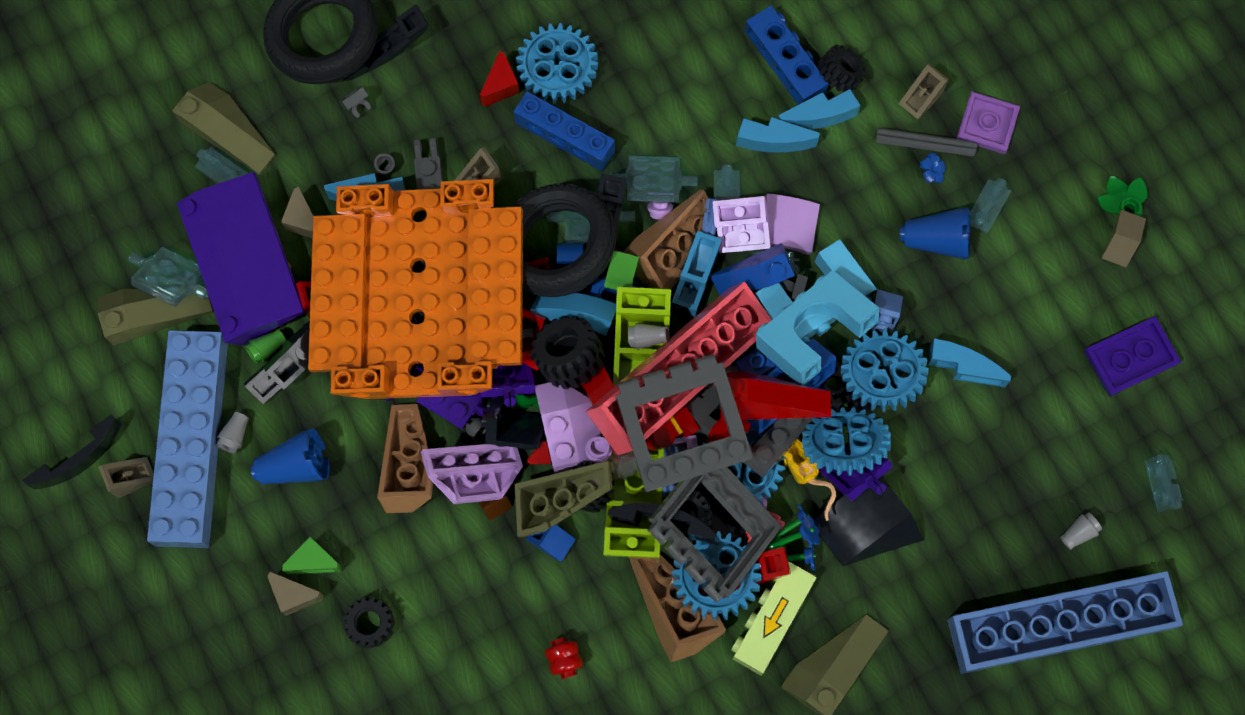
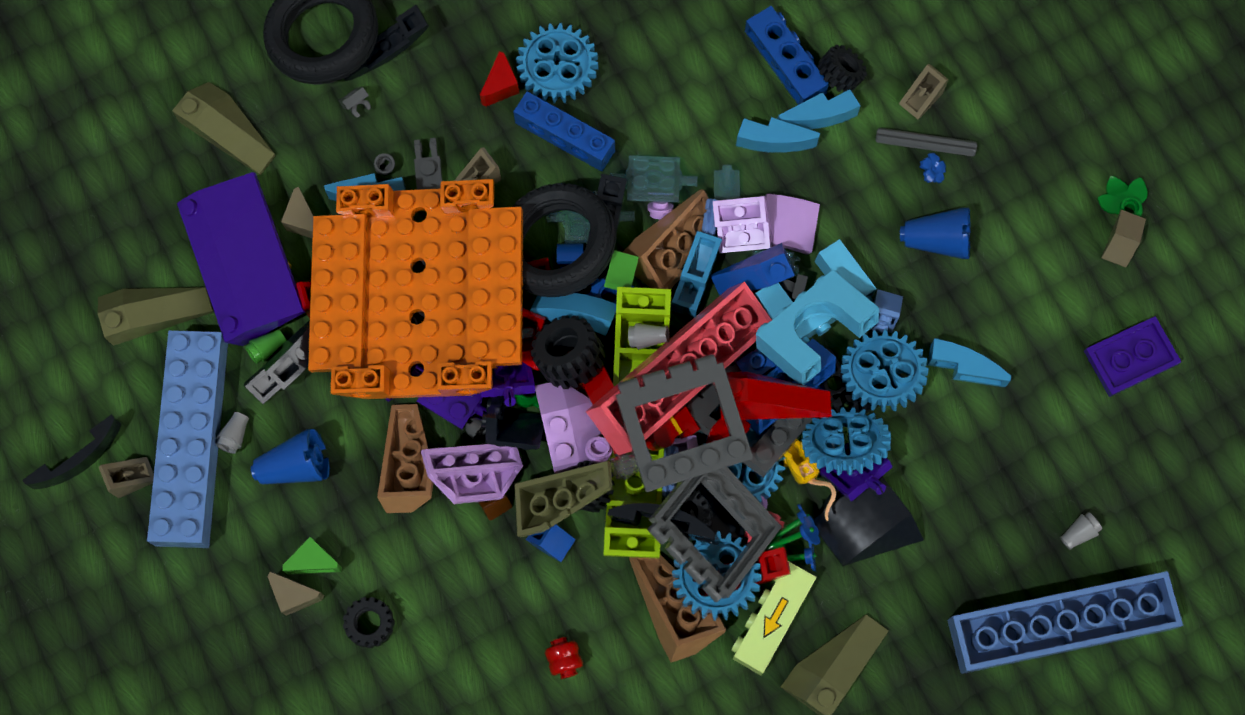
clear light blue plate [128,247,208,307] -> none
clear light blue hinge [195,147,248,184] -> none
red slope [527,441,552,465] -> none
medium lavender tile [956,91,1020,154] -> none
clear light blue hinge [970,178,1011,234] -> none
clear light blue hinge [1145,454,1184,513] -> none

